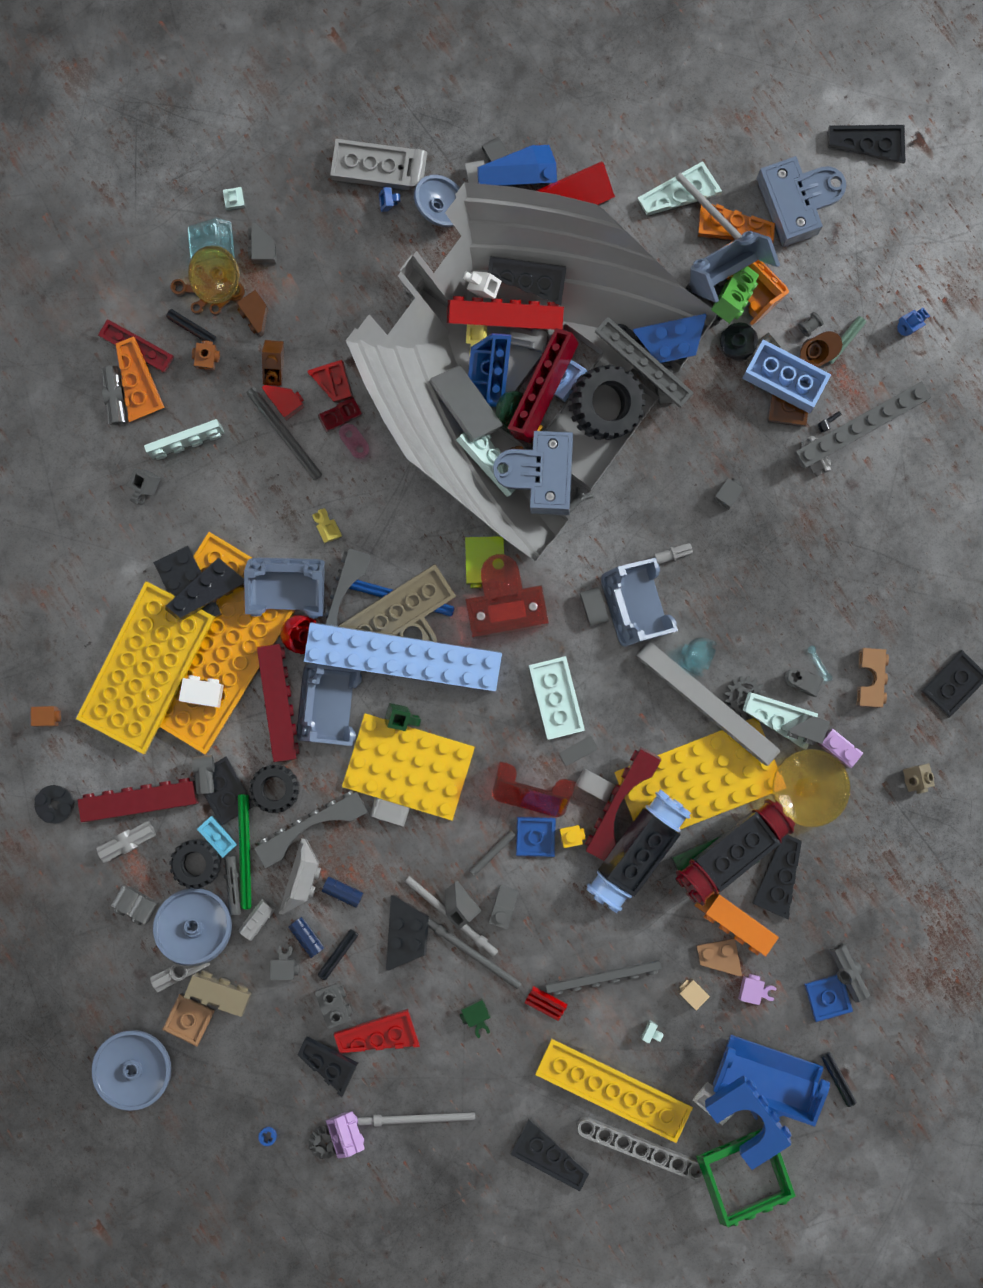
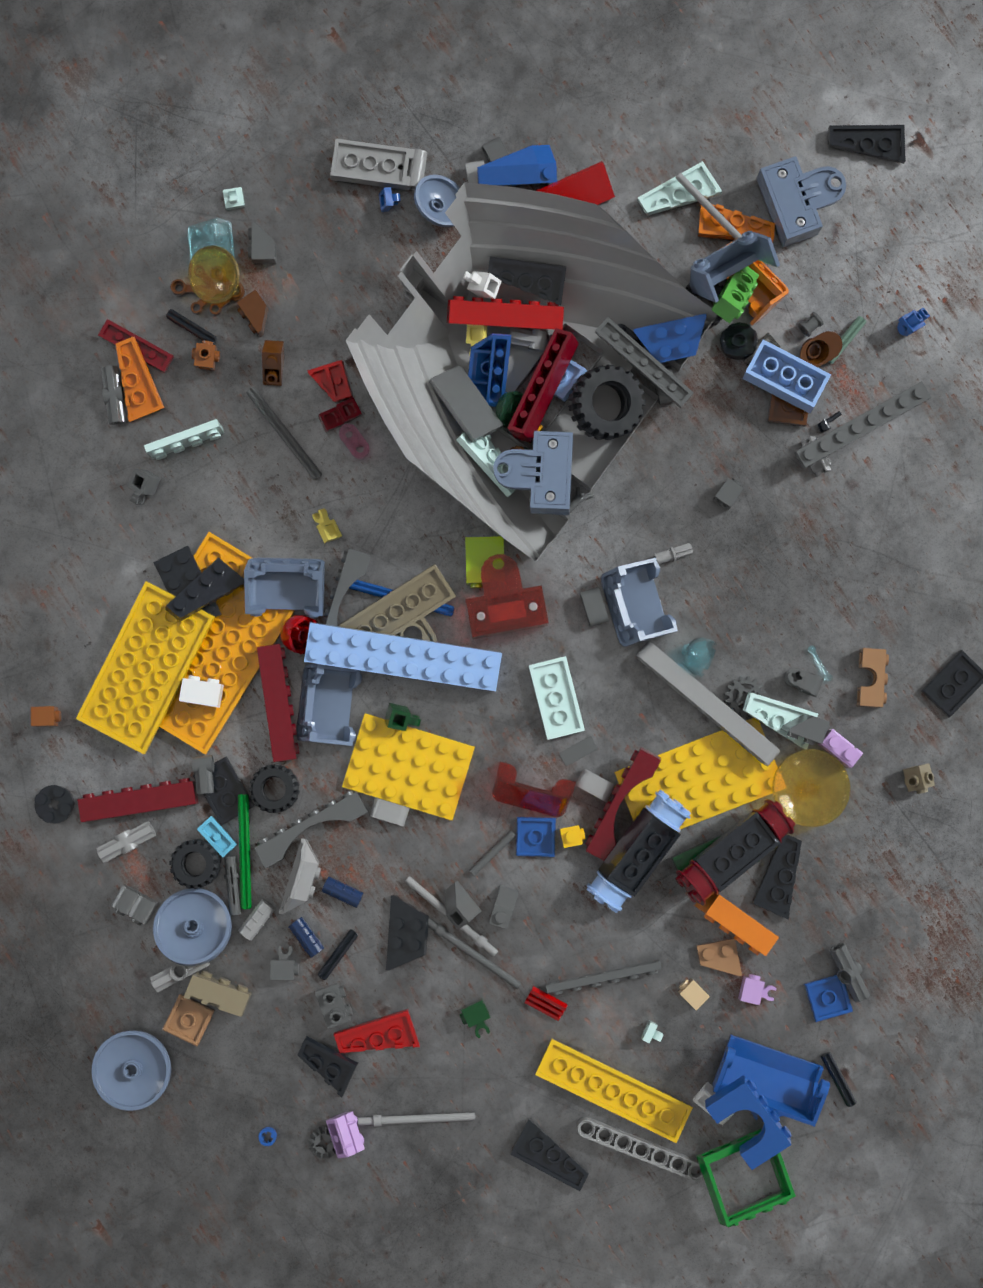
red slope [262,385,304,421] -> none

